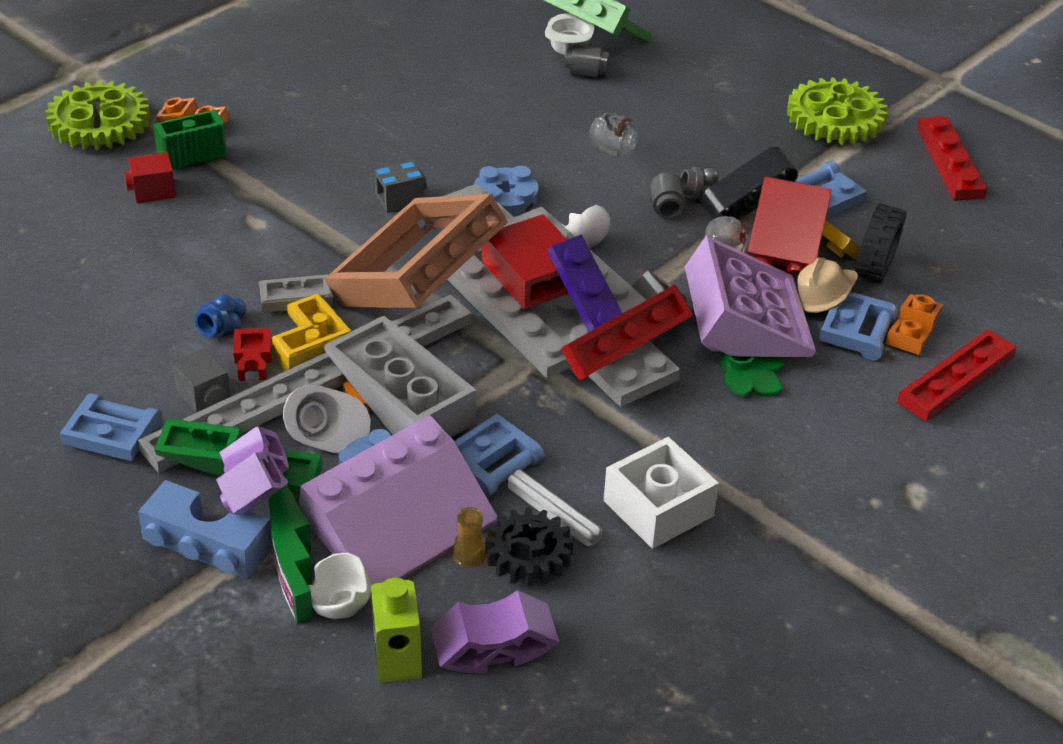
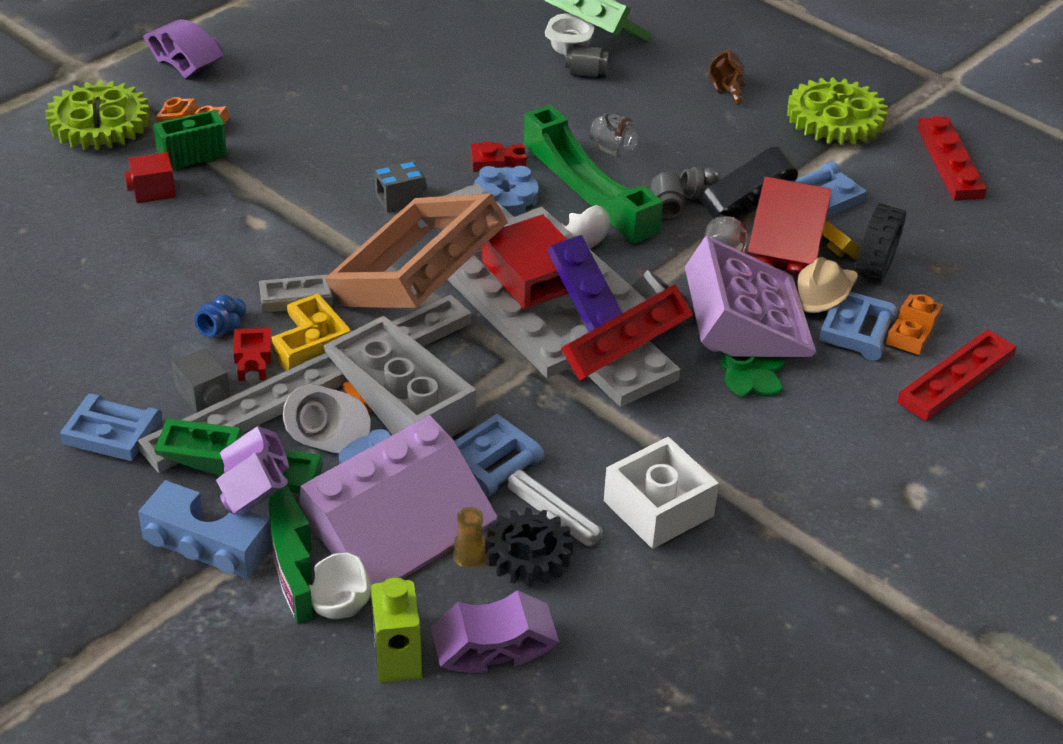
none -> medium lavender brick [143,19,224,79]
none -> red plate [471,141,527,172]
none -> green arch [523,104,663,244]
none -> reddish brown piece [708,49,745,105]

